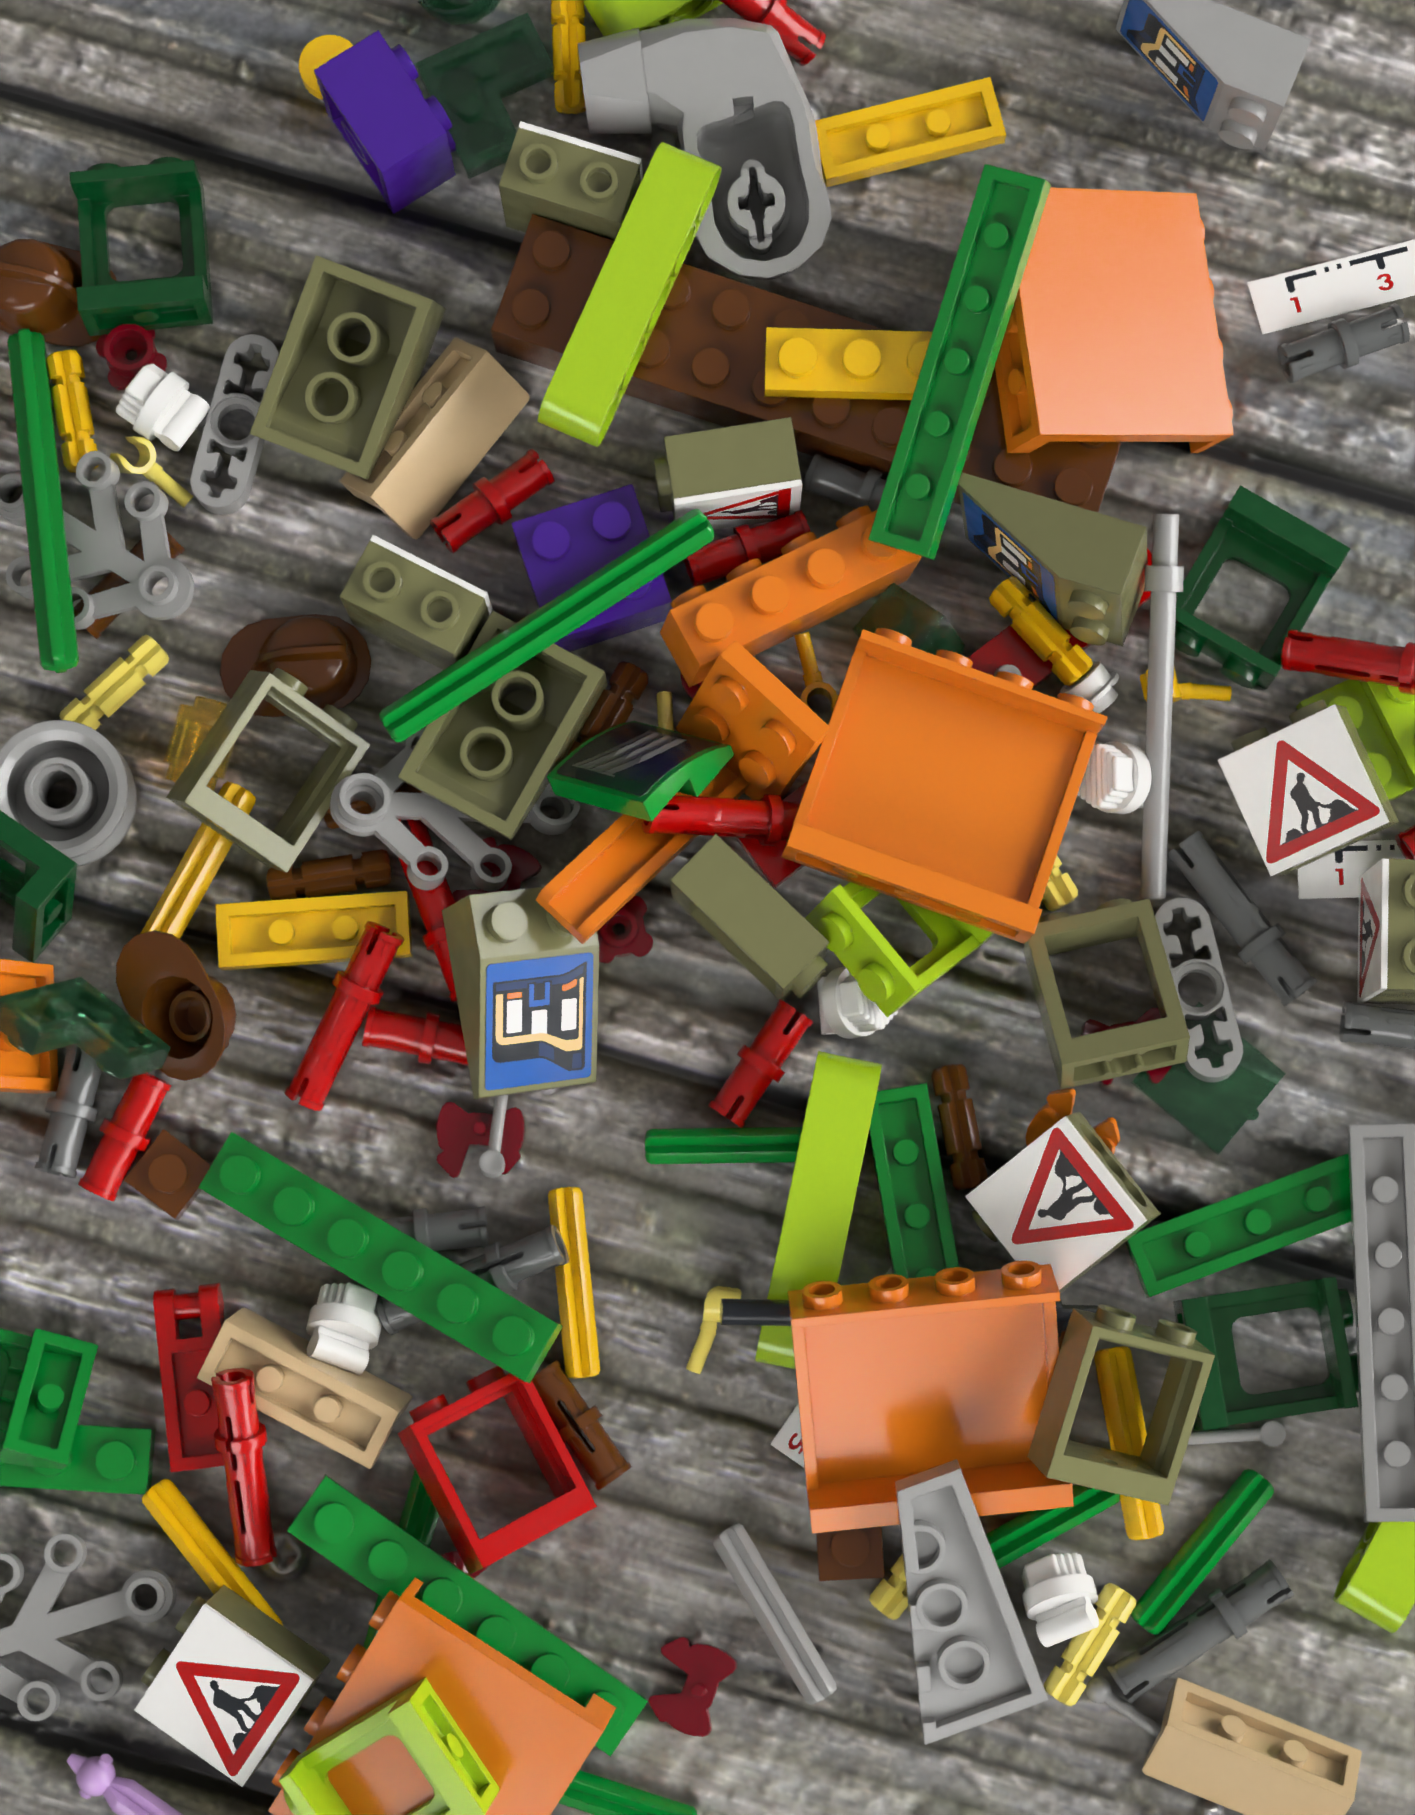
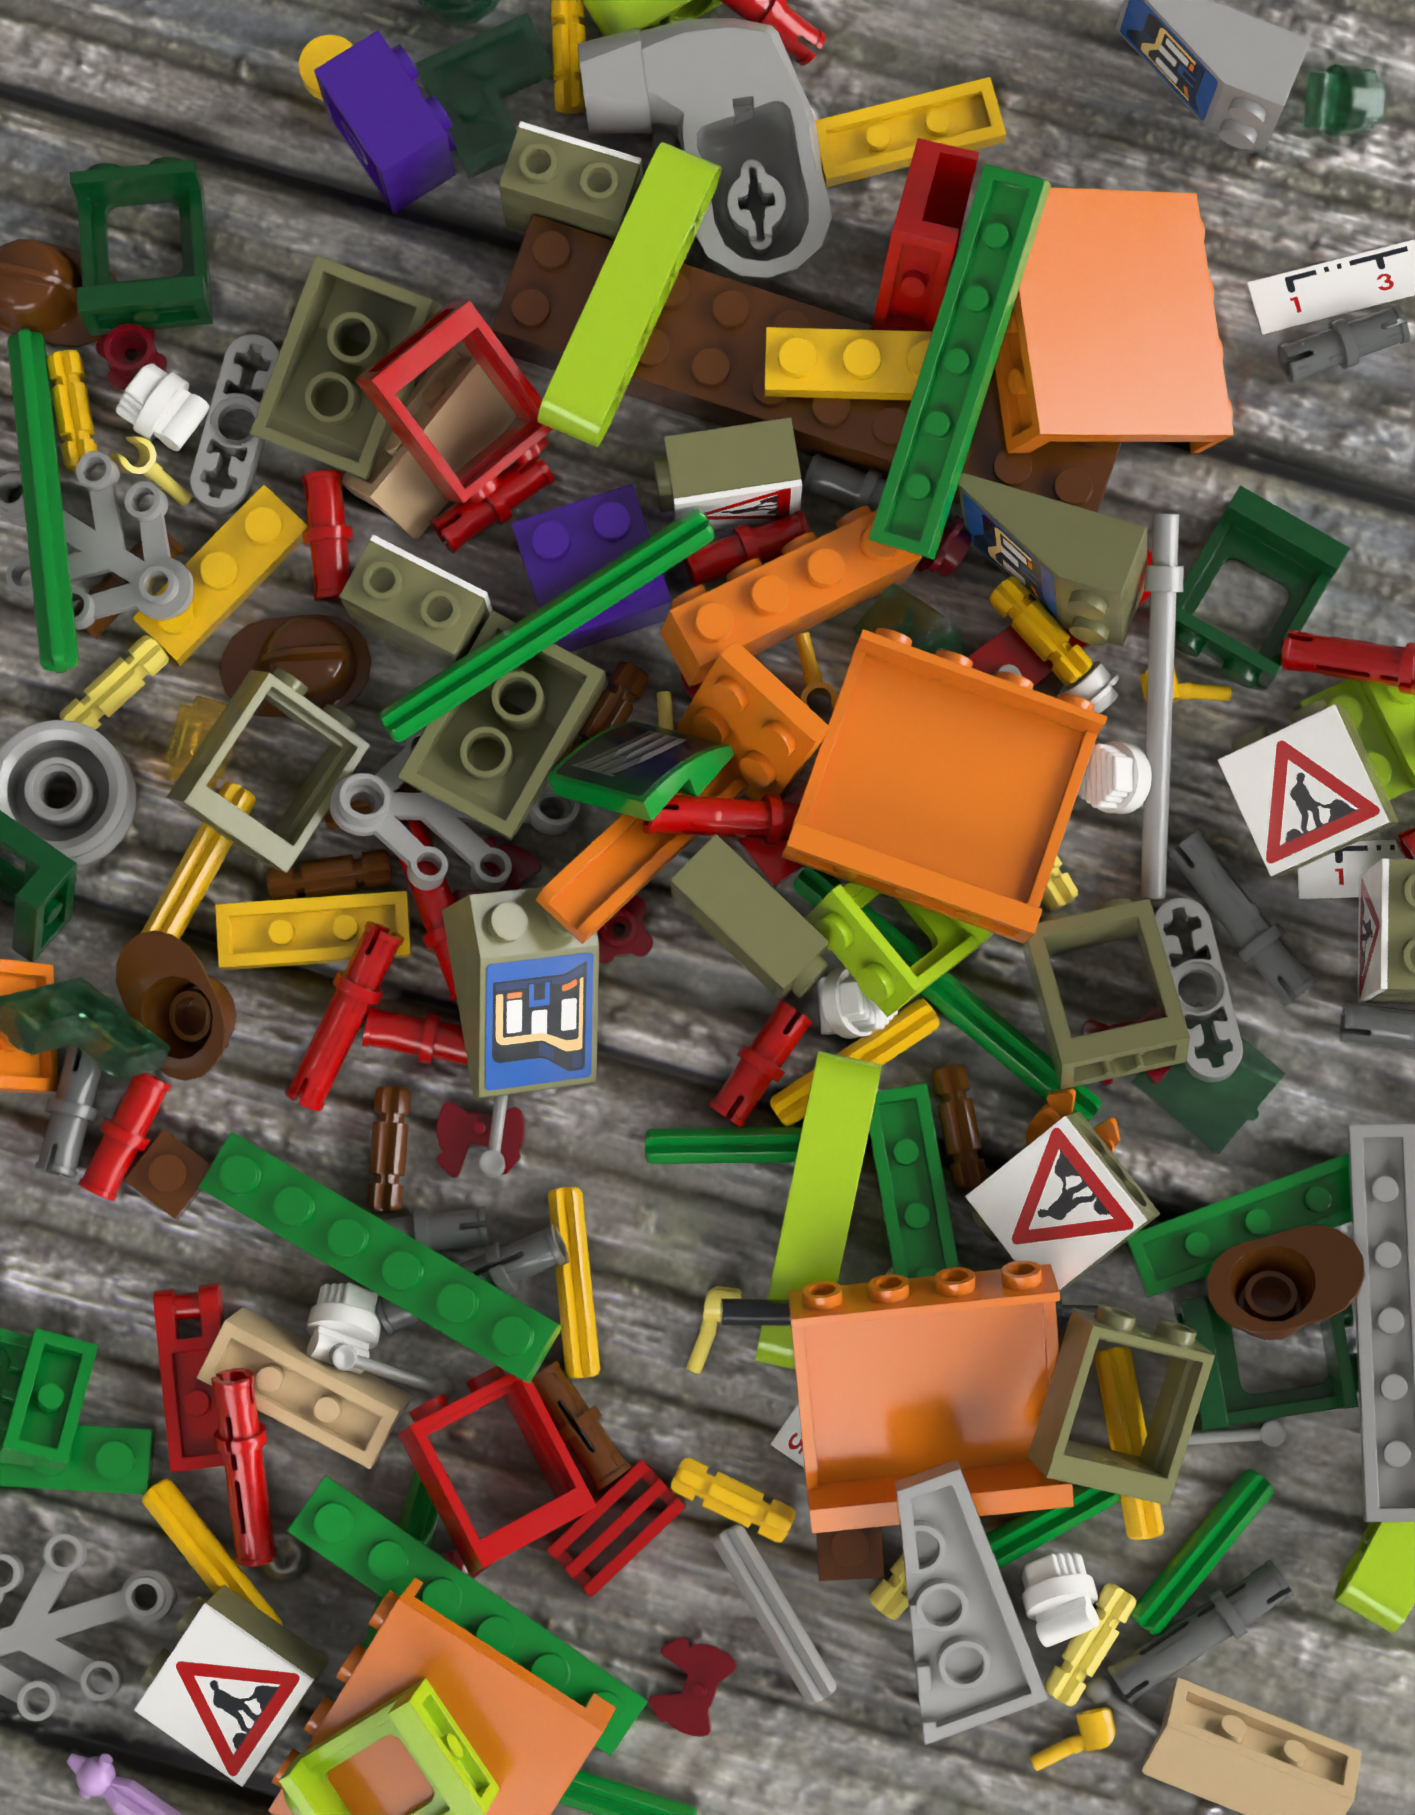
none -> yellow plate [132,485,308,666]
none -> red pin [301,470,354,602]
none -> light grey hinge [329,1343,454,1401]
none -> red window [355,300,553,504]
none -> reddish brown axle [366,1086,411,1212]
none -> red tile [547,1459,686,1598]
none -> yellow axle [670,1457,796,1543]
none -> yellow axle [770,999,940,1127]
none -> green axle [793,866,1102,1122]
none -> red window [871,138,979,332]
none -> dark red plate [915,515,972,577]
none -> yellow hand [1030,1706,1116,1771]
none -> reddish brown piece [1207,1225,1365,1340]
none -> clear green piece [1303,64,1386,136]

